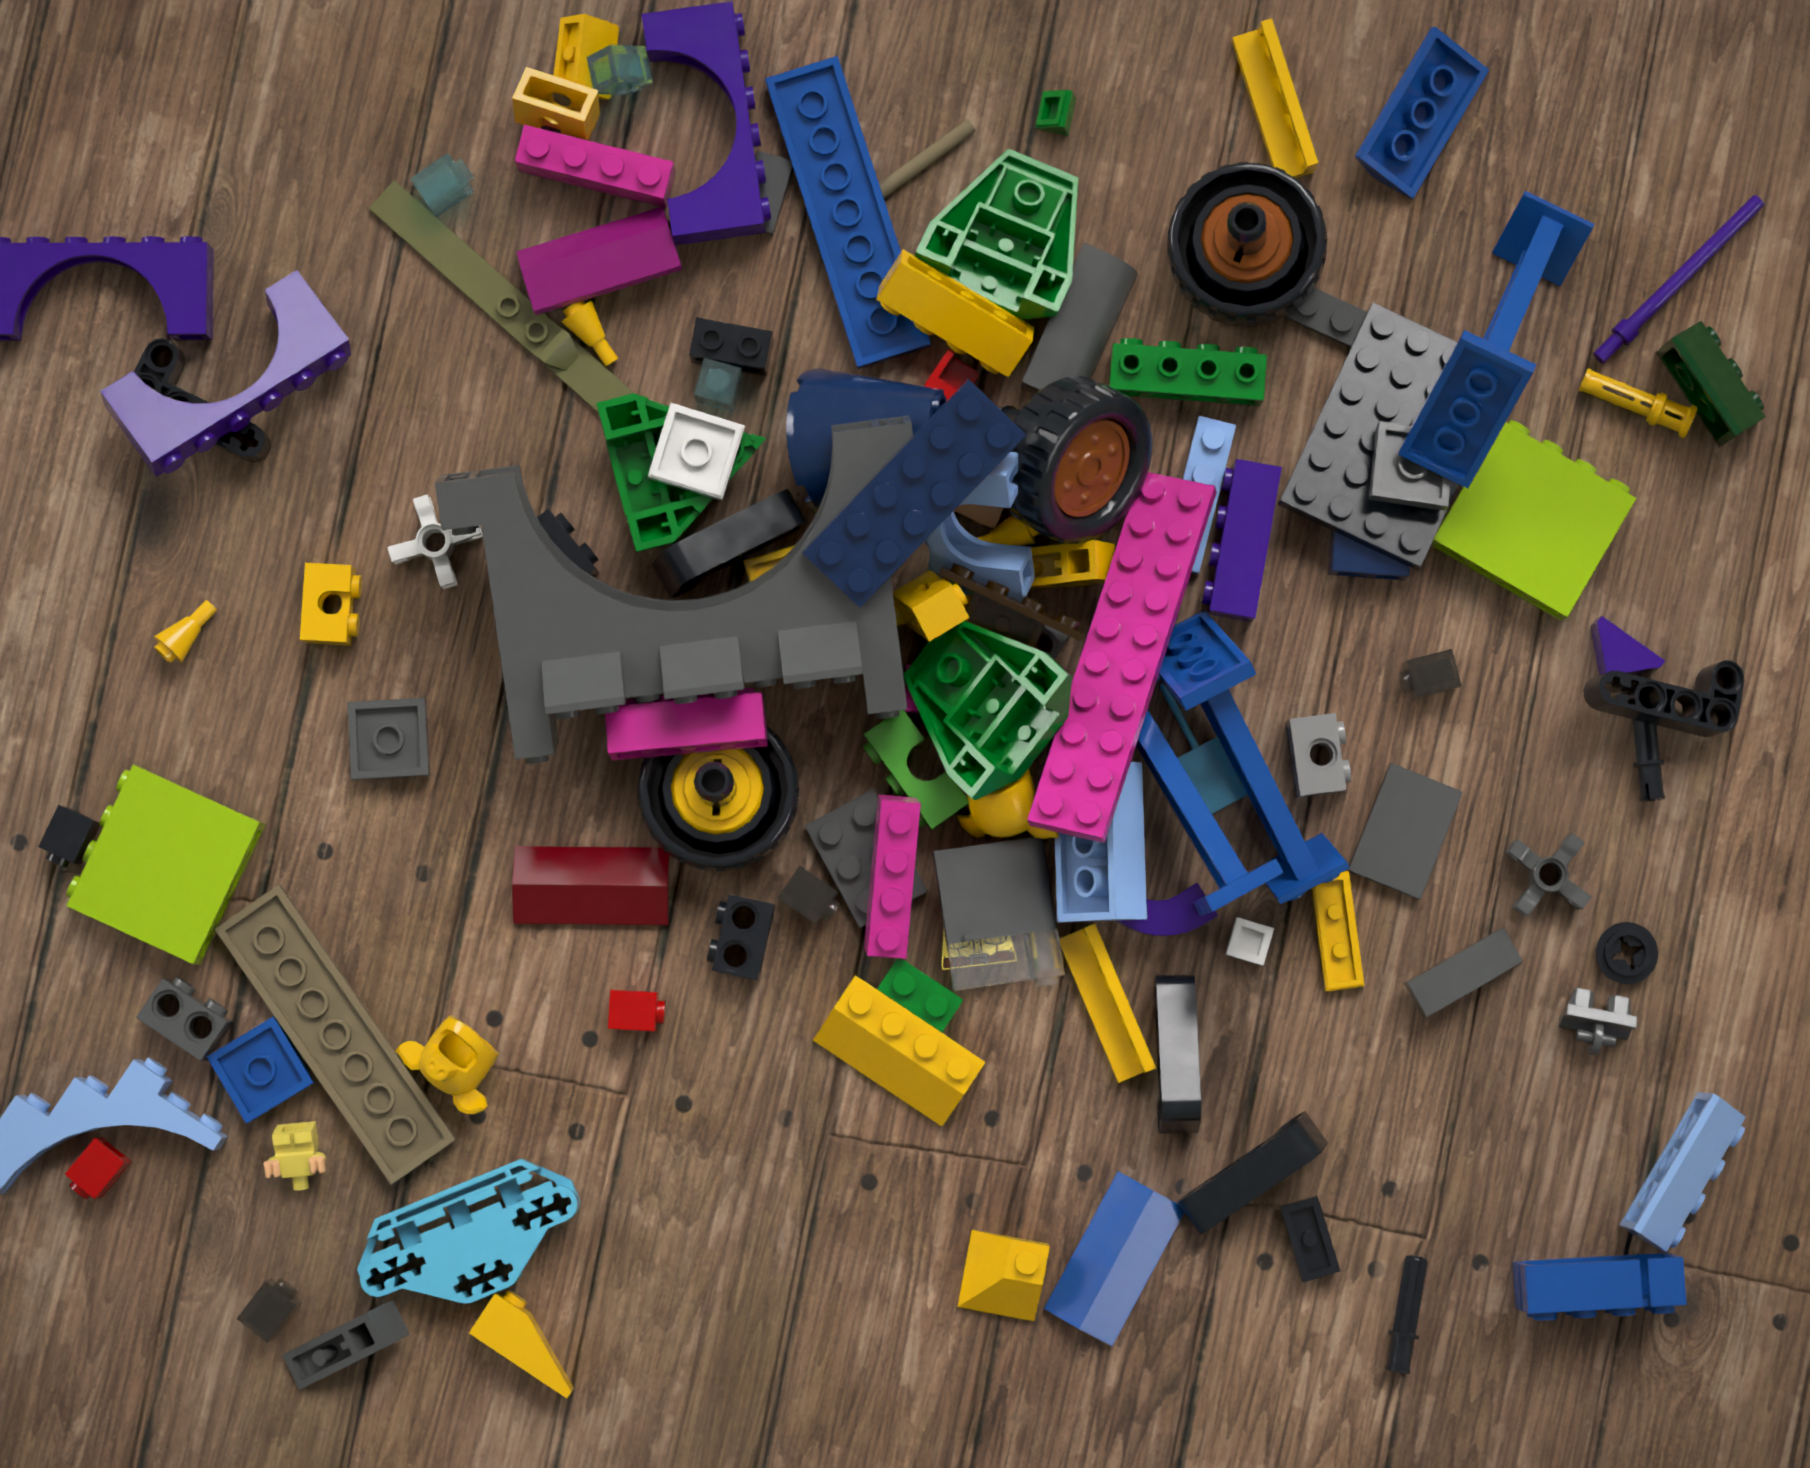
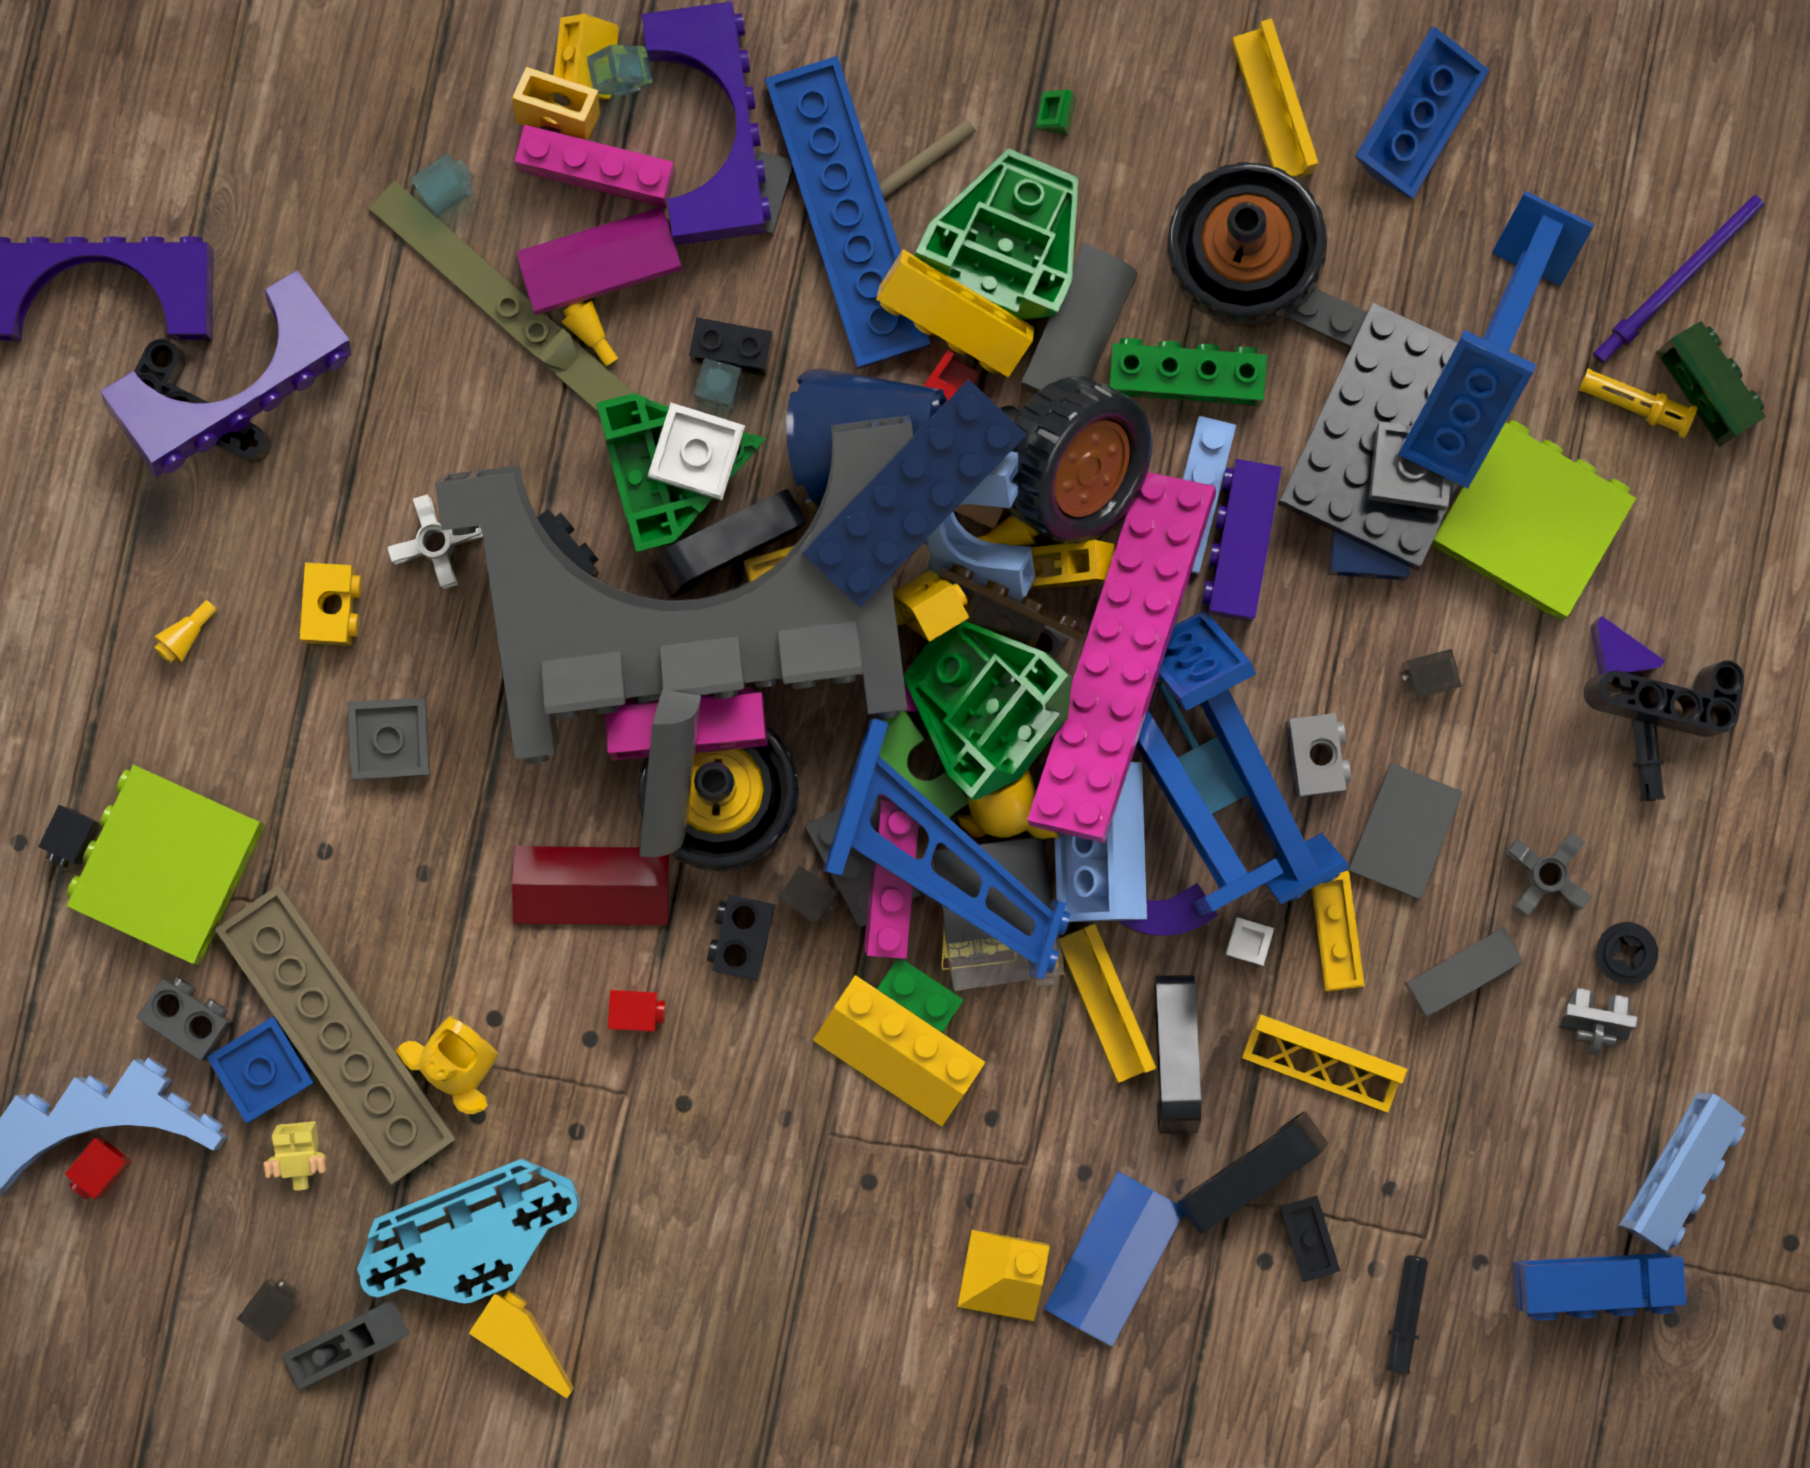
none -> dark grey brick [639,690,701,857]
none -> blue piece [823,718,1070,979]
none -> yellow fence [1241,1014,1408,1113]

